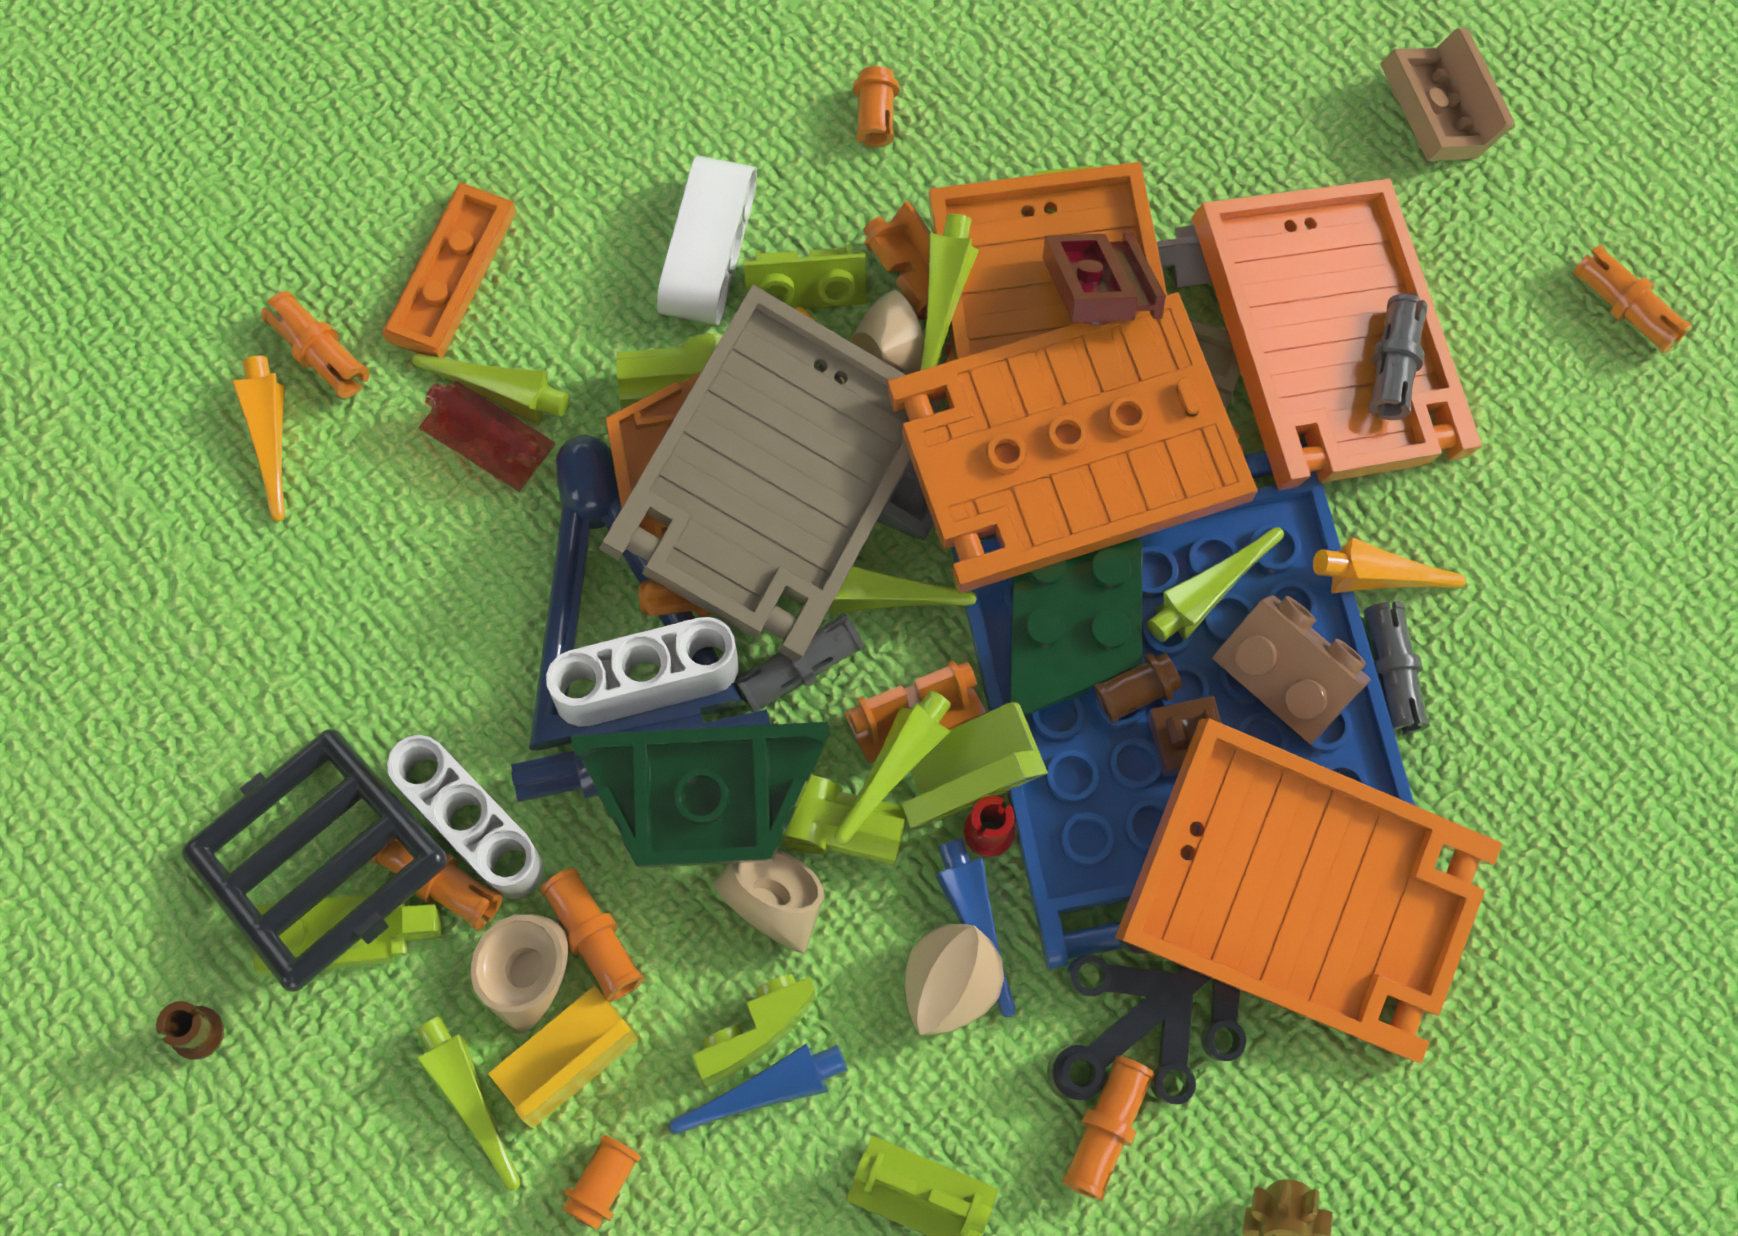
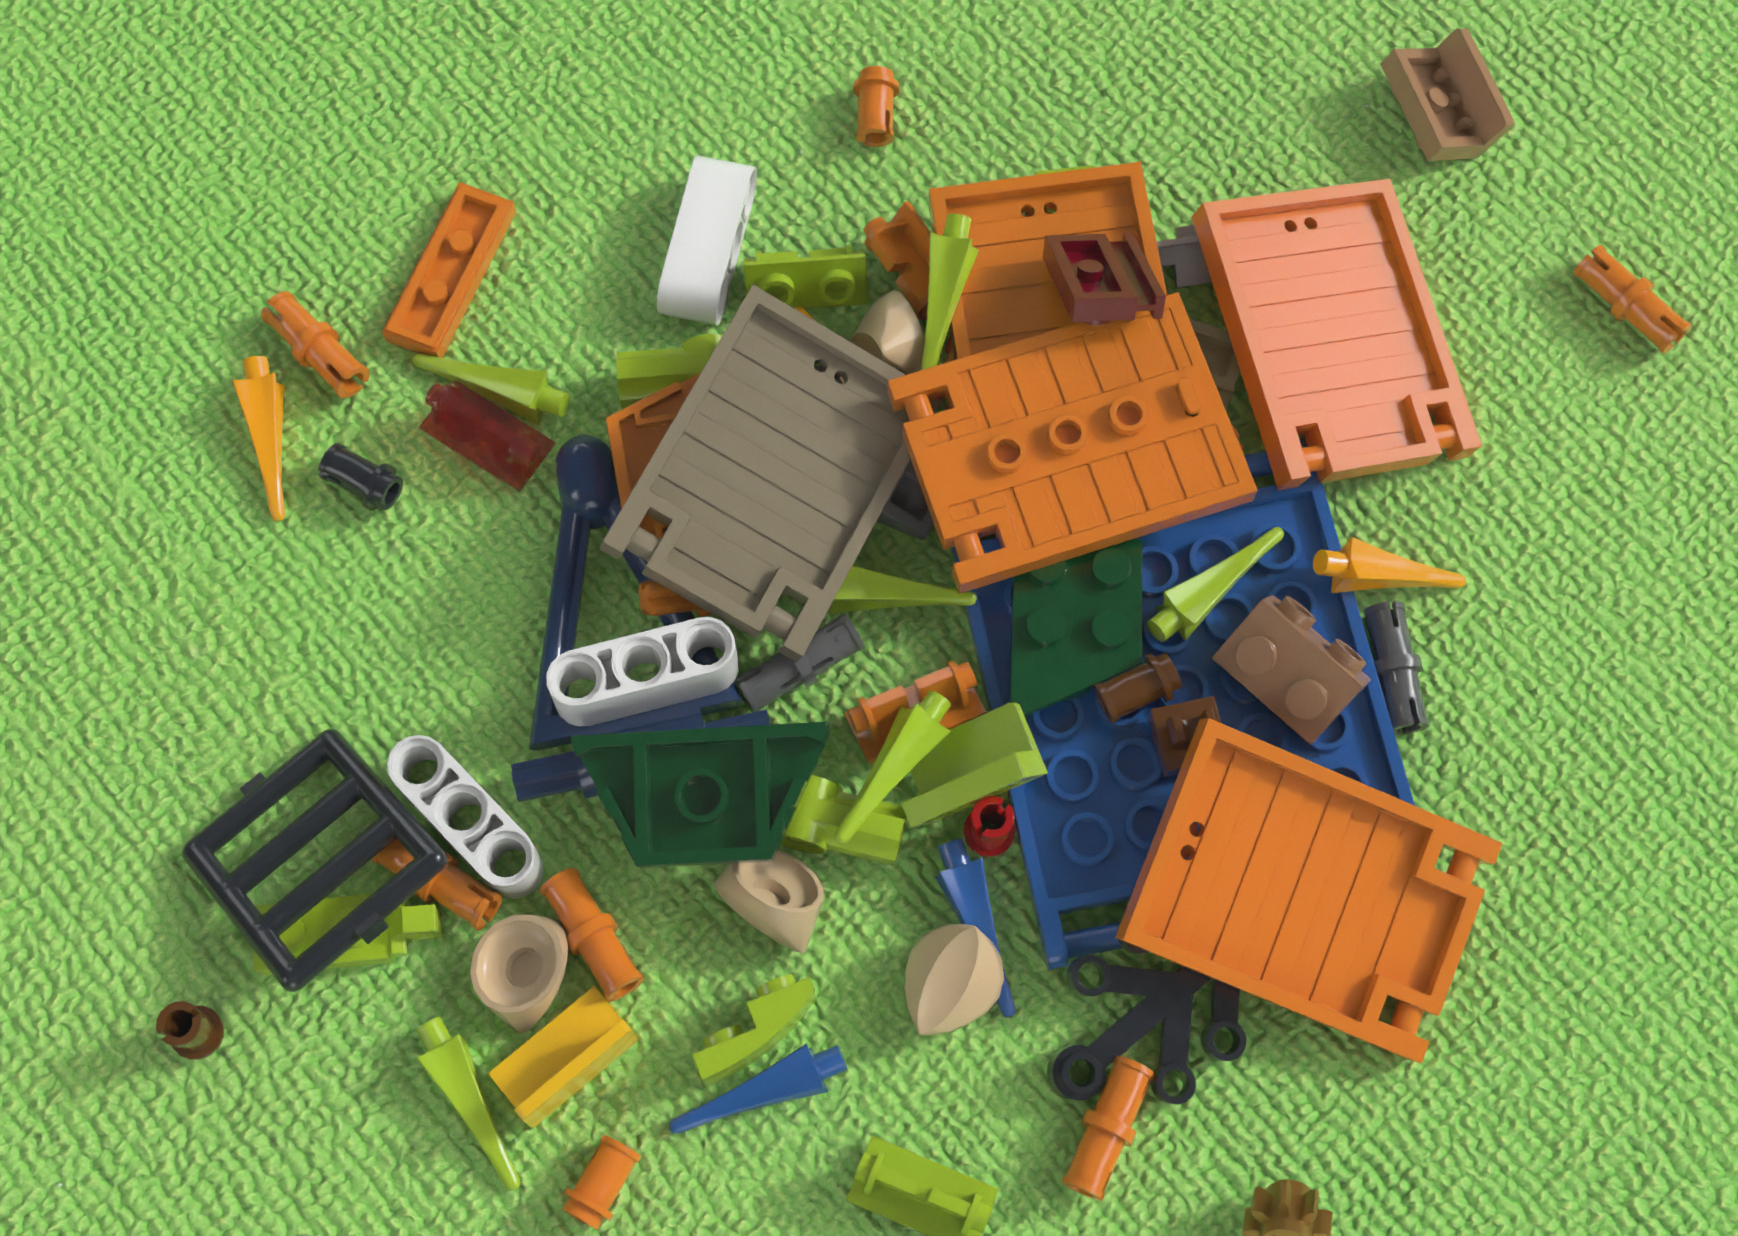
dark grey pin [1369,294,1428,420] -> none
none -> black pin [318,443,403,511]

